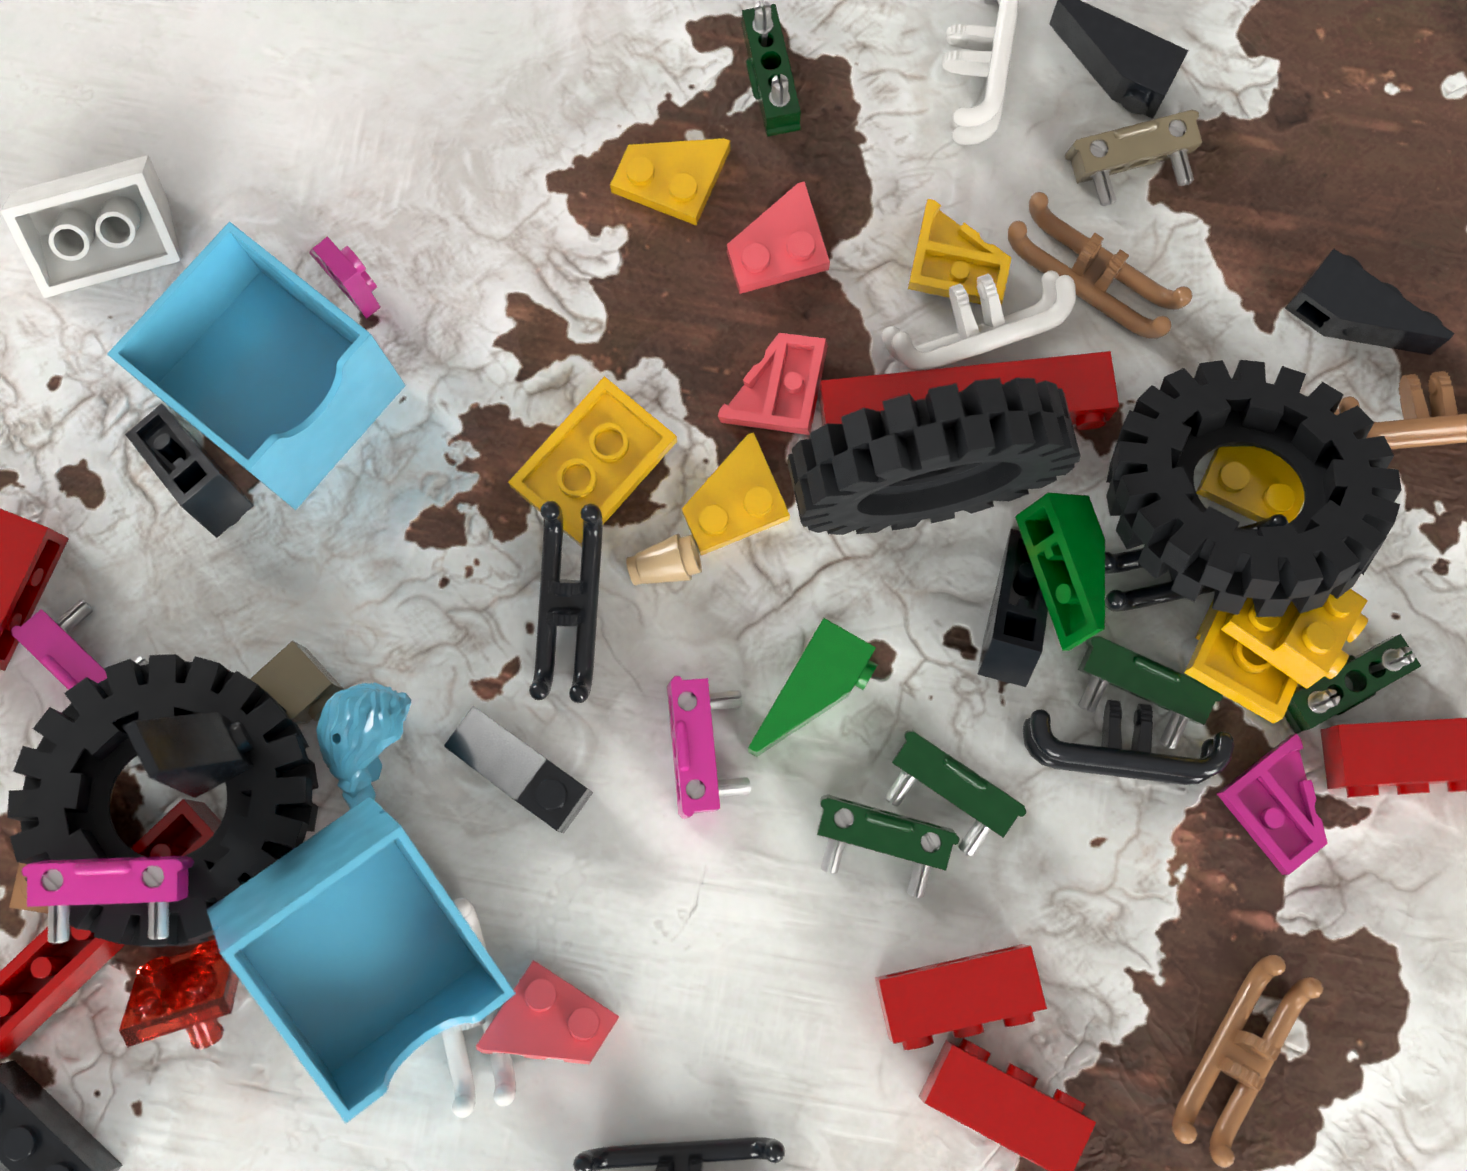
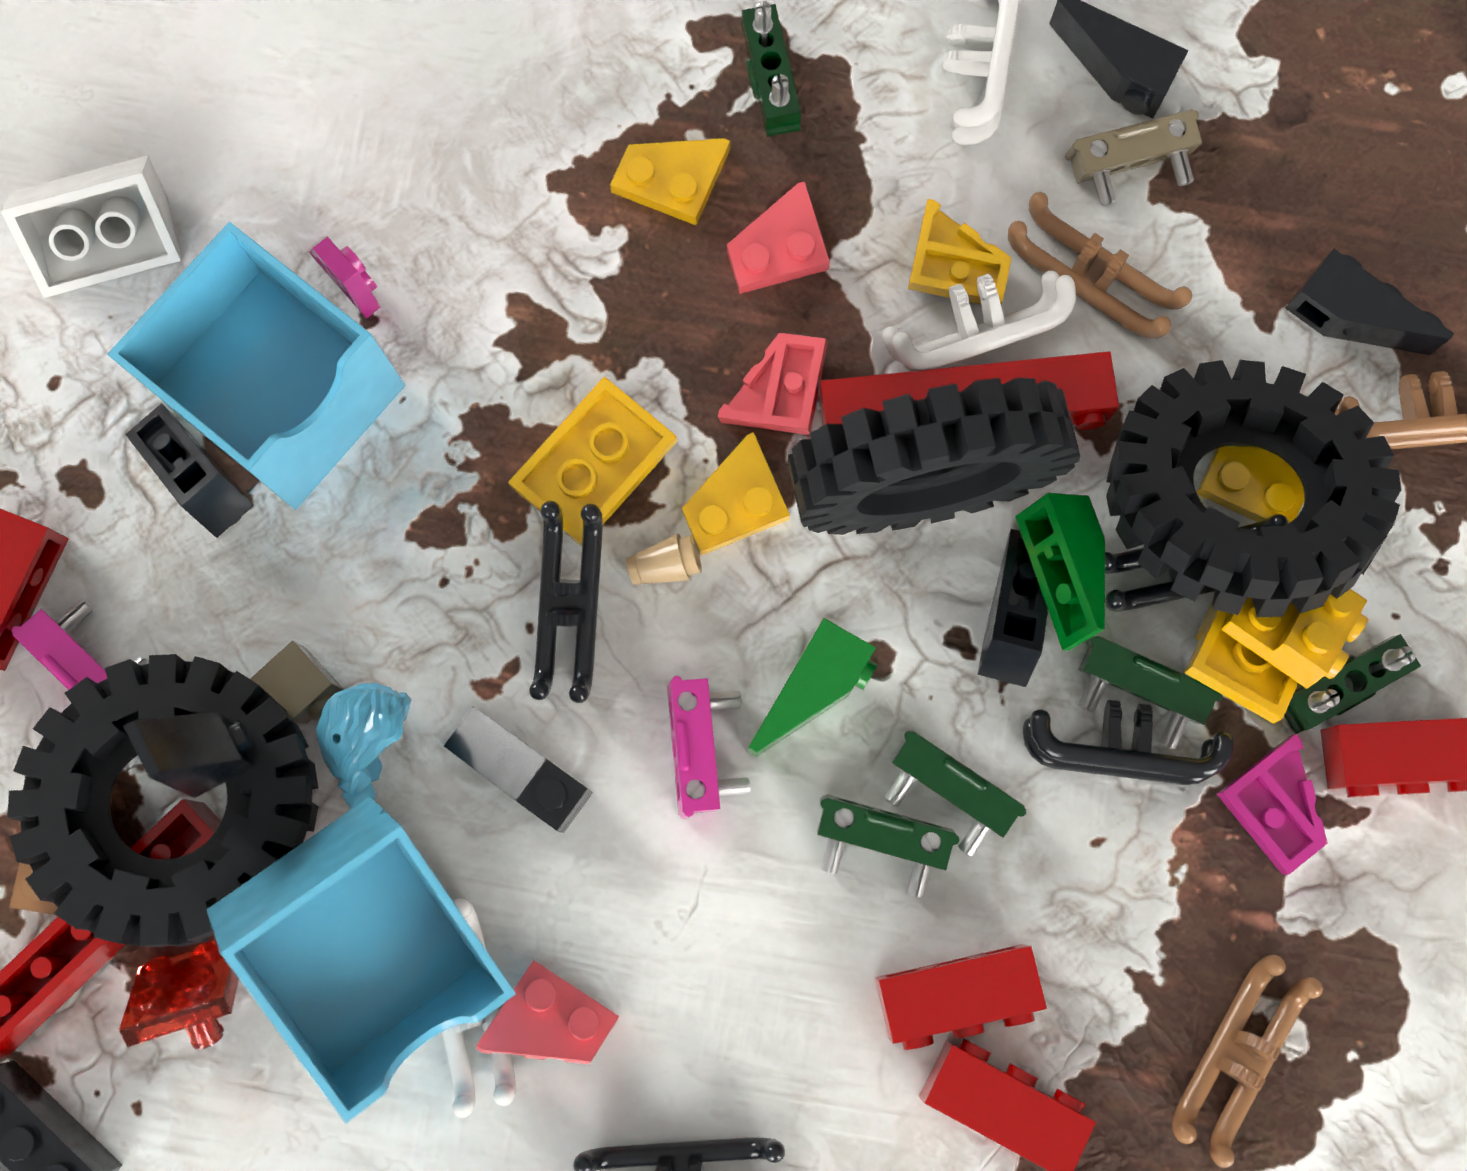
dark pink piece [21,856,194,944] -> none

